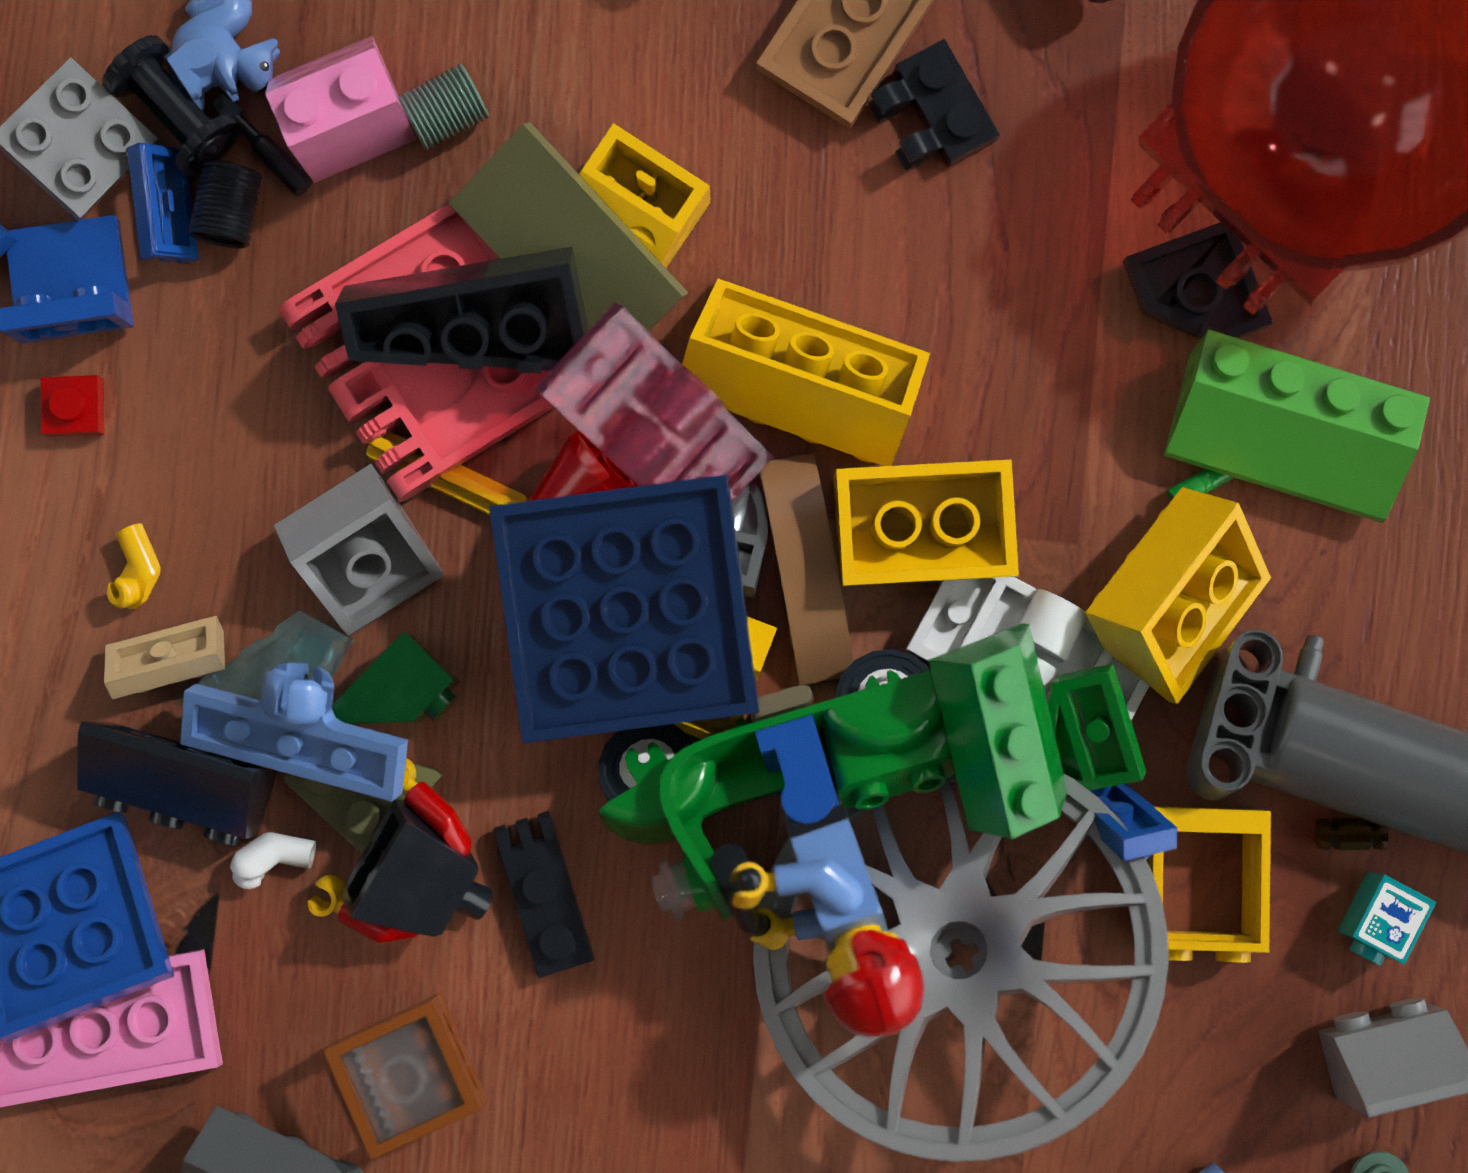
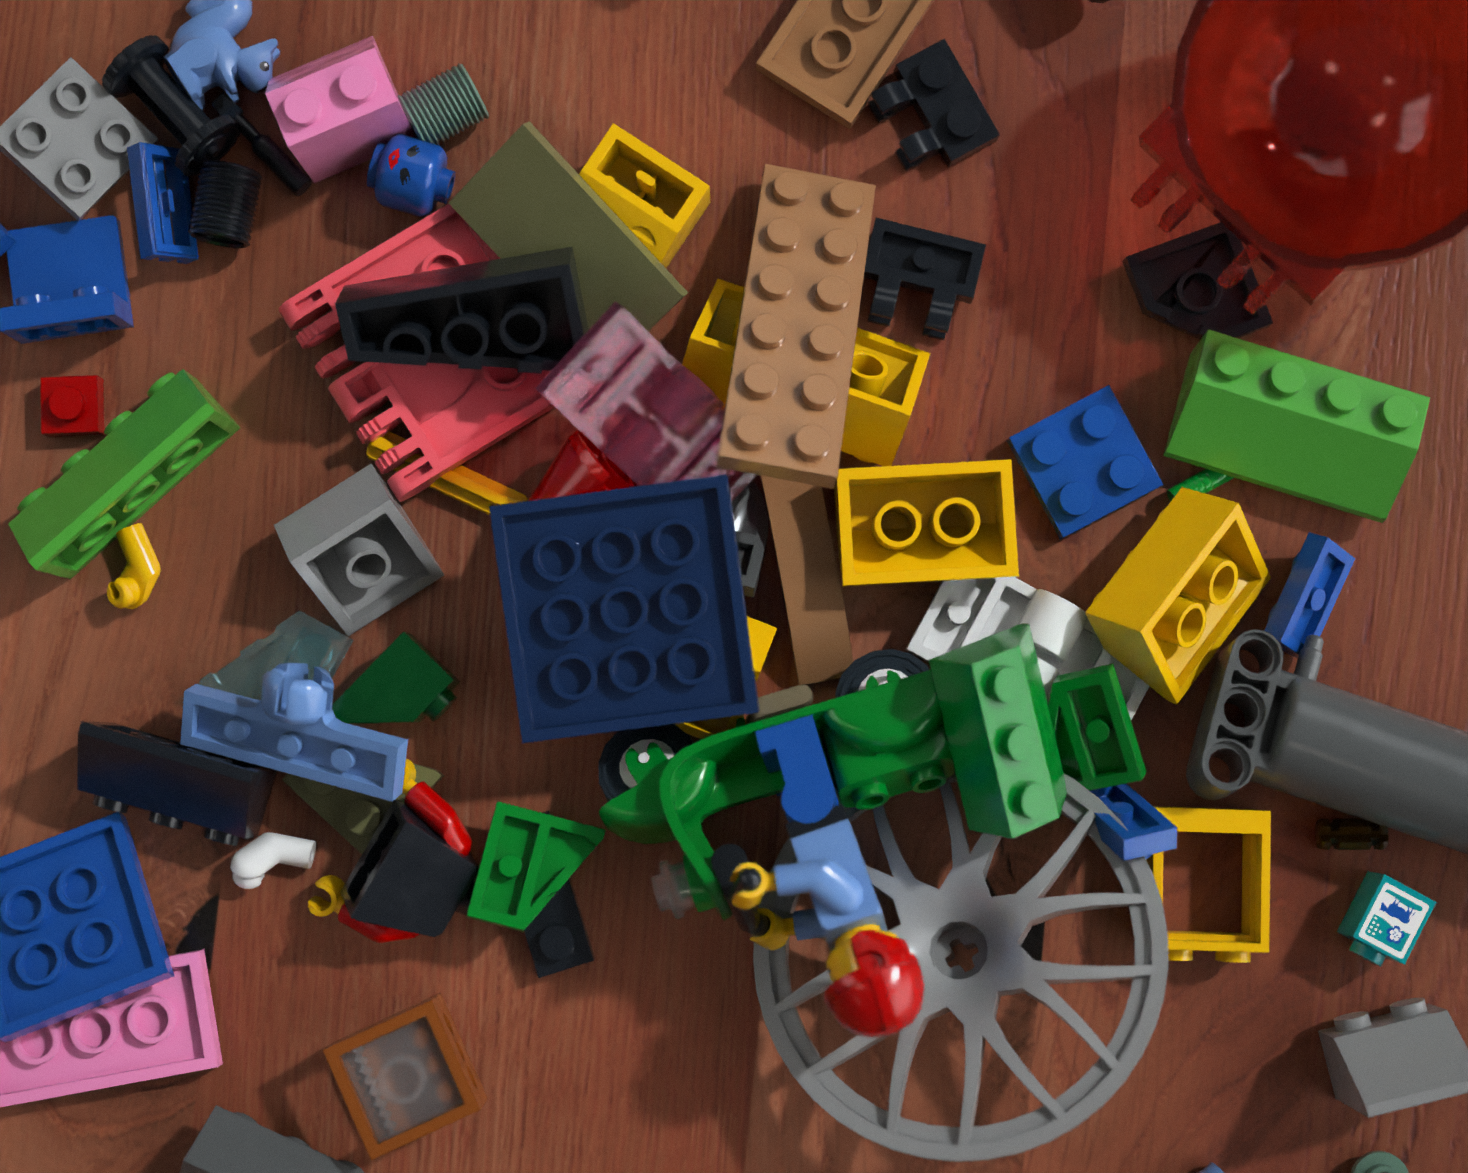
tan plate [104,616,225,700] -> none
none -> bright green slope [8,369,241,579]
none -> blue head [367,134,456,217]
none -> green wing [466,801,606,932]
none -> medium nougat plate [715,164,876,489]
none -> black plate [864,218,986,340]
none -> blue plate [1006,385,1163,540]
none -> blue plate [1264,532,1355,658]

